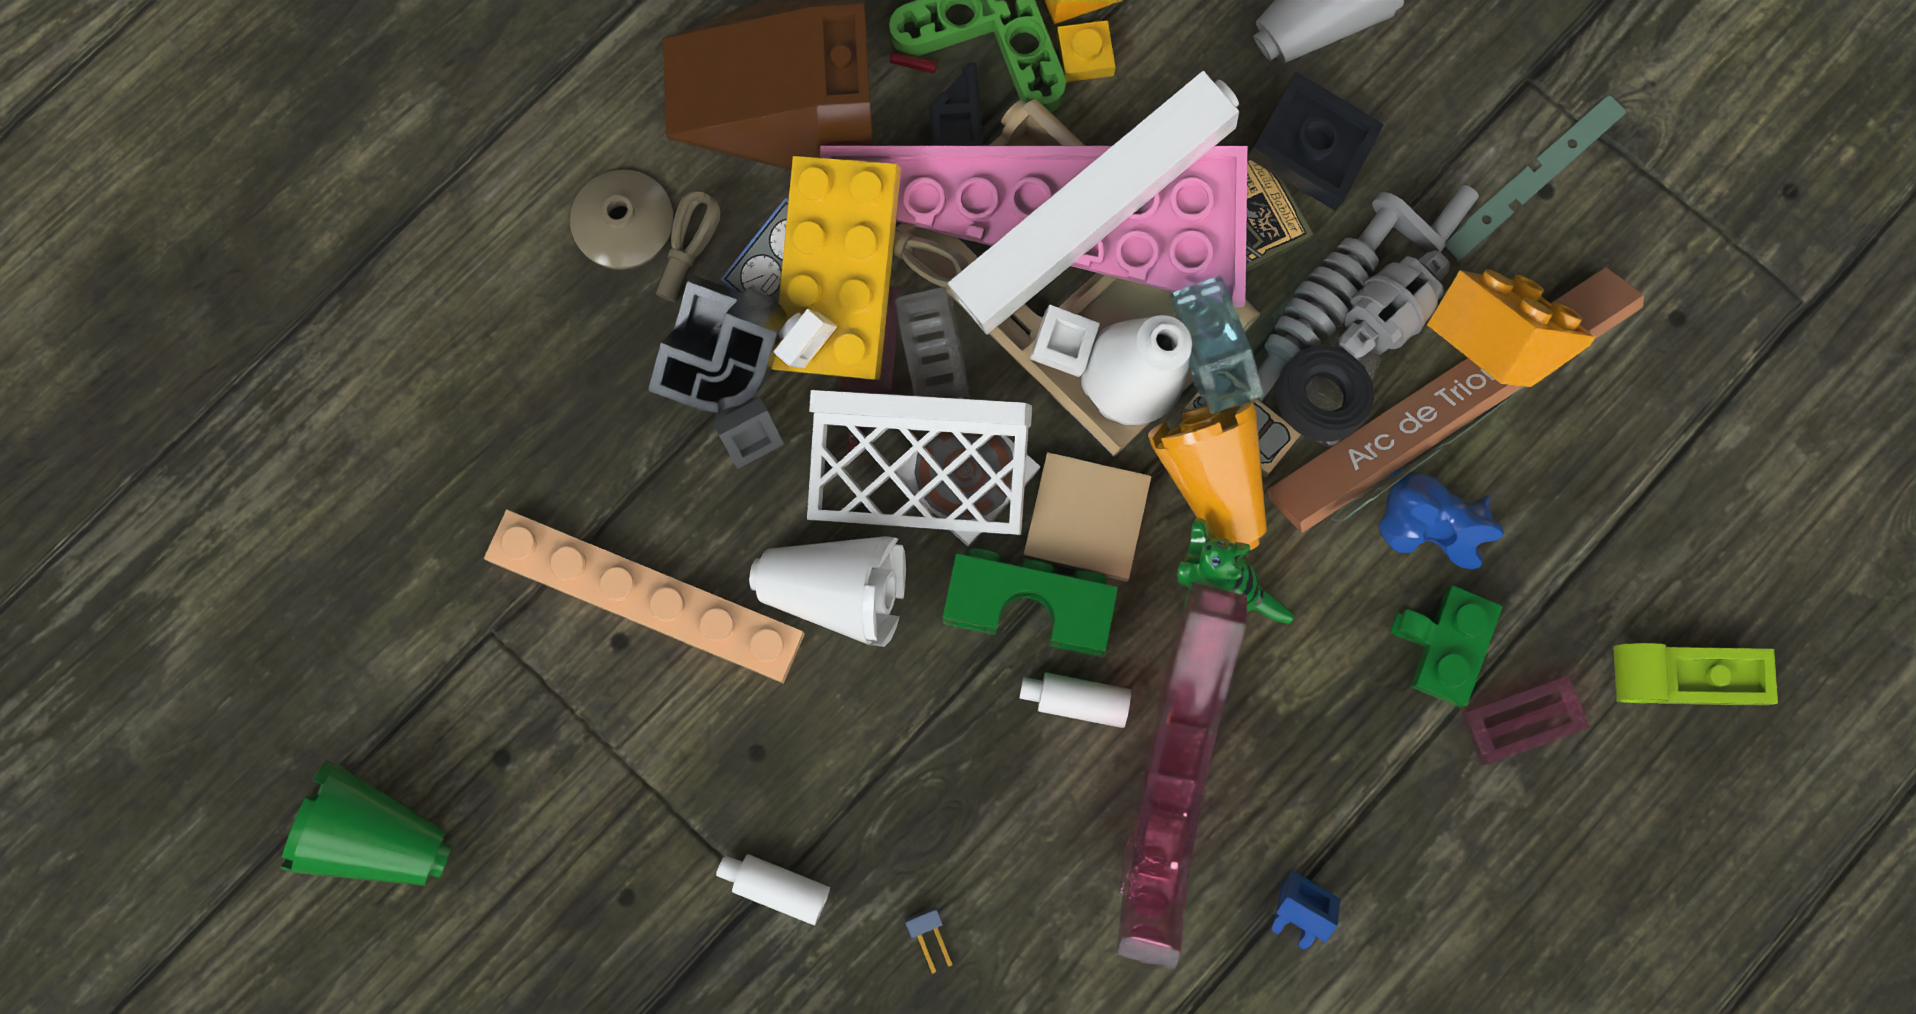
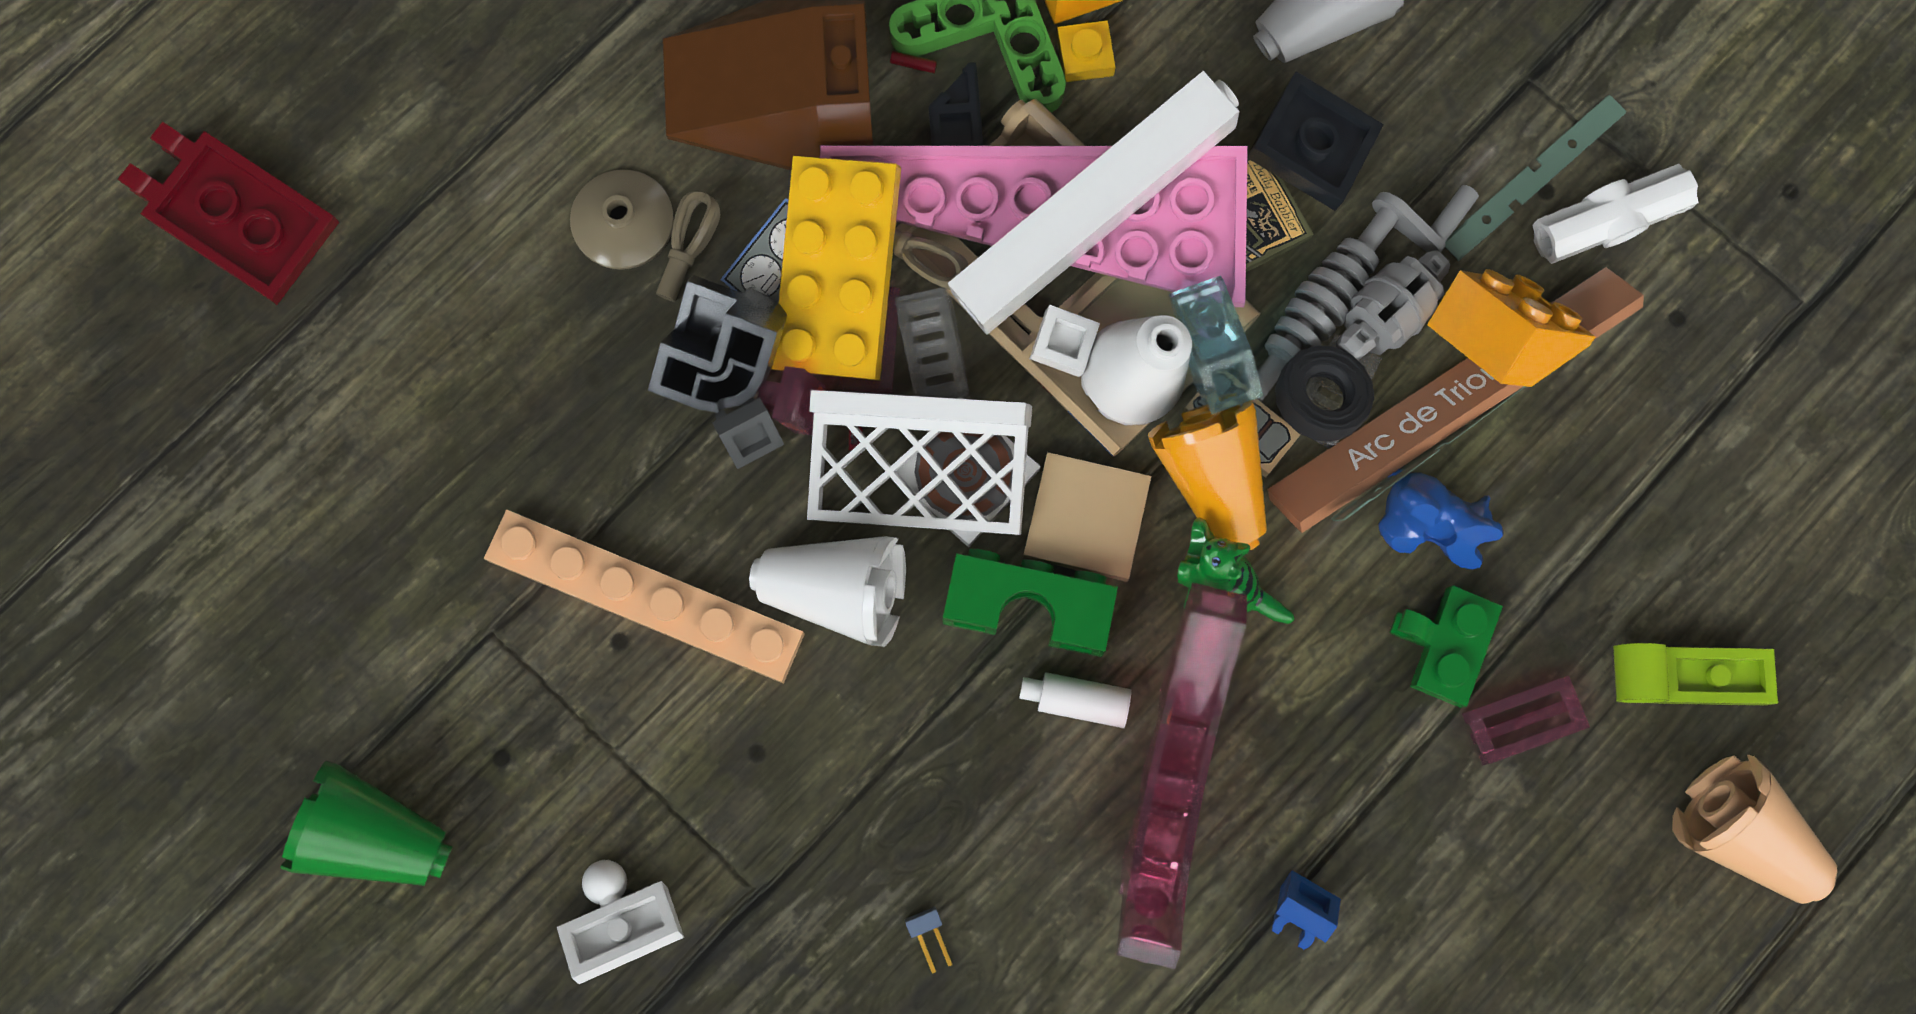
white cylinder [716,854,830,926] -> none
white plate [773,309,837,368] -> none
none -> dark red tile [117,121,339,305]
none -> white plate [557,860,684,984]
none -> clear pink tile [757,366,825,435]
none -> white piece [1532,164,1699,264]
none -> light nougat cone [1672,755,1837,904]

